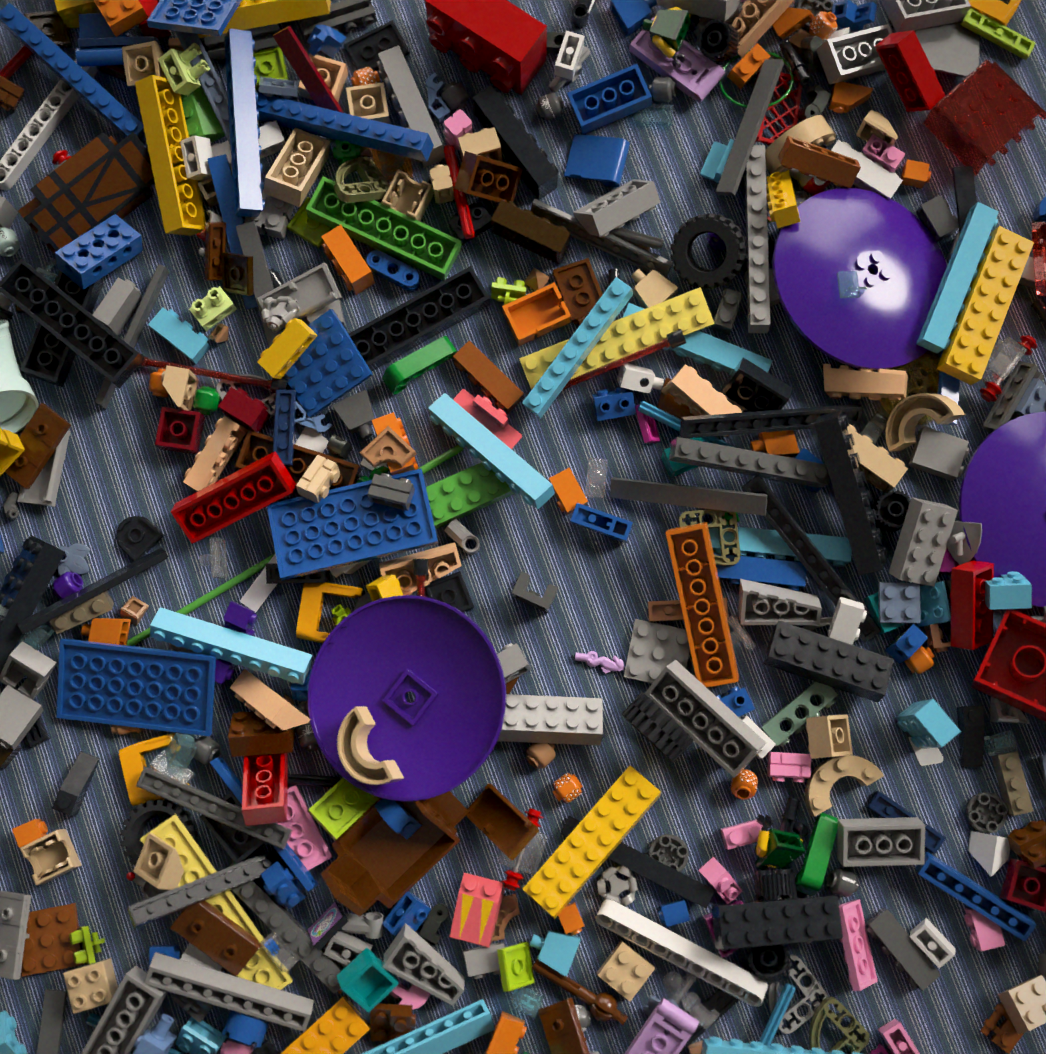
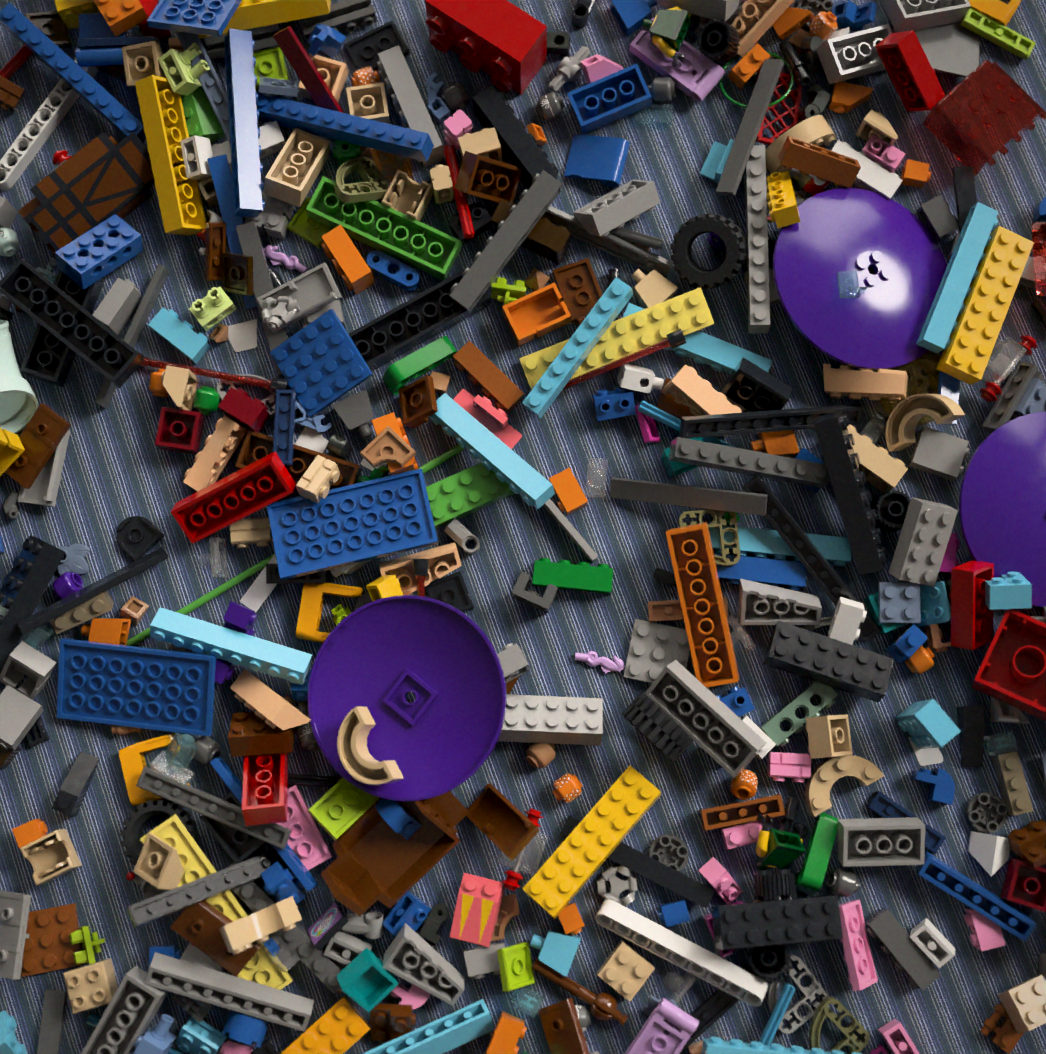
yellow brick [257,318,318,379] -> none
dark grey brick [368,473,415,511] -> none
white brick [555,31,584,80] -> none
blue slope [570,503,633,543] -> none
clear leg [682,992,720,1030] -> none
dark grey brick [711,288,743,335] -> none
light grey shield [947,521,982,565] -> none
none -> tan brick [219,896,302,955]
none -> white sticker [228,319,257,352]
none -> tan brick [230,517,273,549]
none -> lavender animal [263,245,308,274]
none -> reddish brown plate [398,375,438,429]
none -> medium nougat slope [431,371,451,394]
none -> dark grey brick [449,170,563,313]
none -> orange tile [526,123,547,146]
none -> green brick [532,558,614,594]
none -> light grey tile [543,499,598,563]
none -> bright pink slope [580,54,624,84]
none -> black axle [653,567,677,587]
none -> dark orange brick [699,794,785,830]
none -> blue brick [911,768,955,805]

